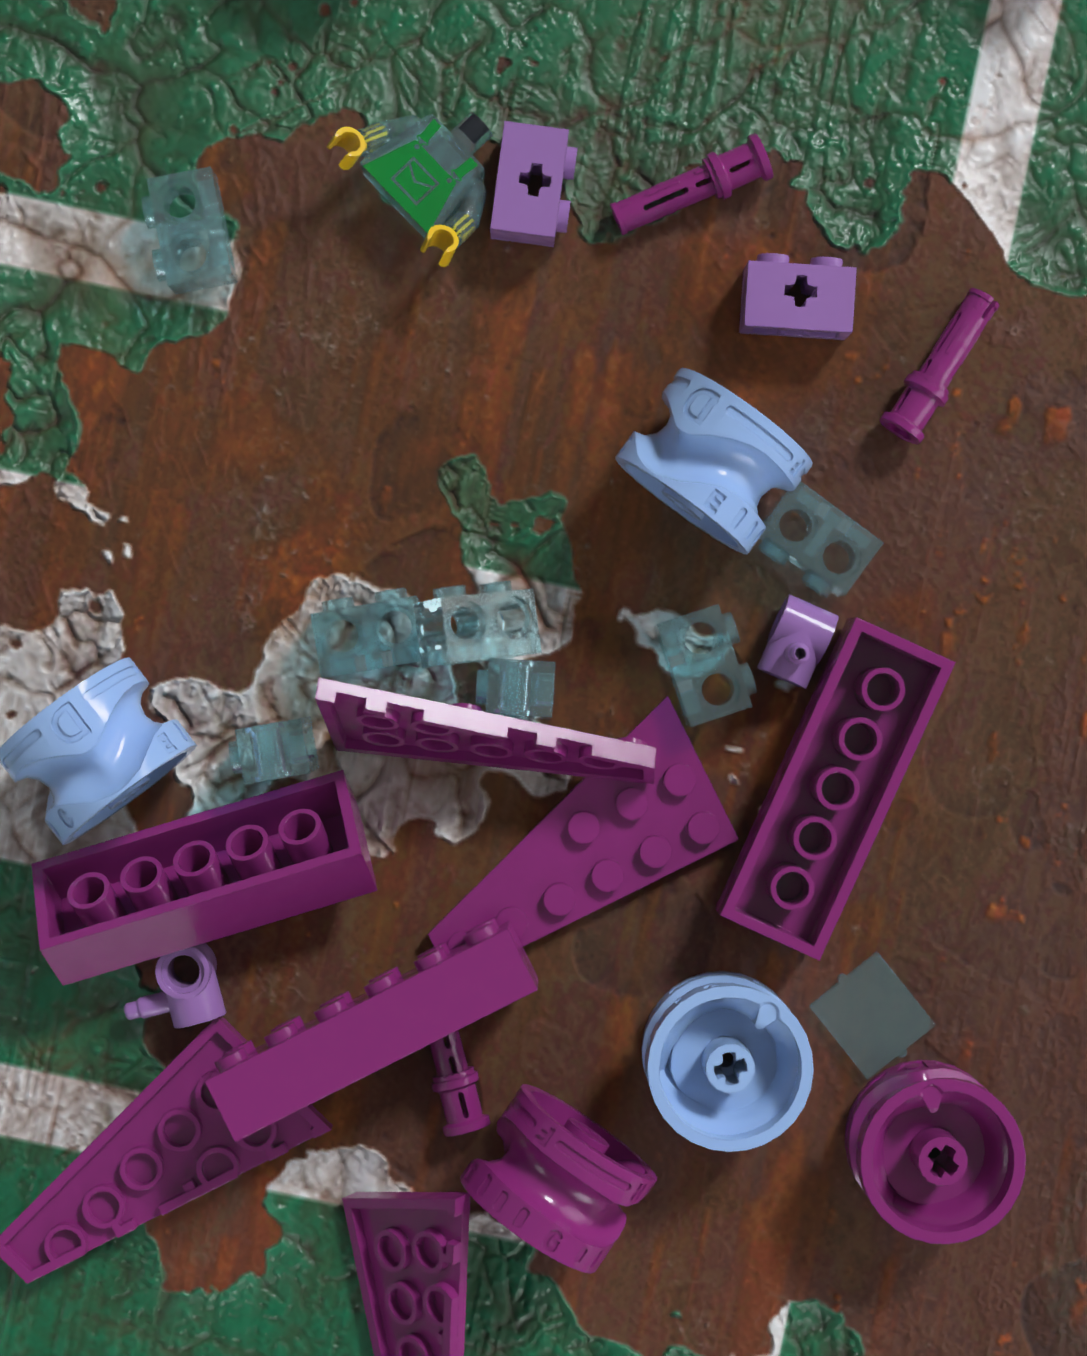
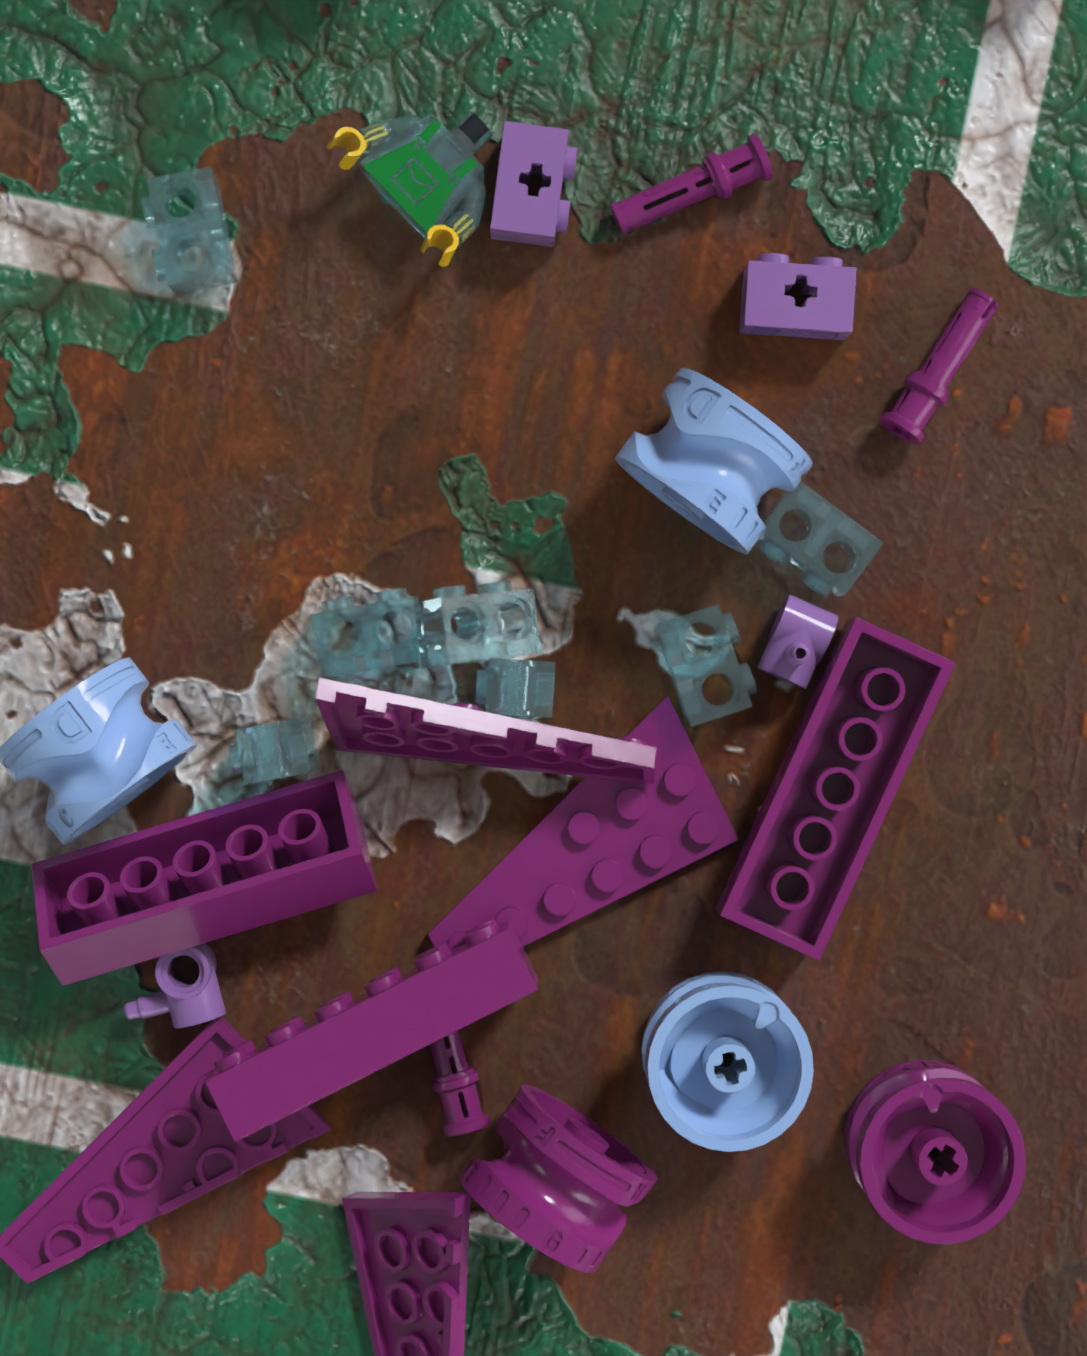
clear light blue piece [809,951,936,1079] -> none

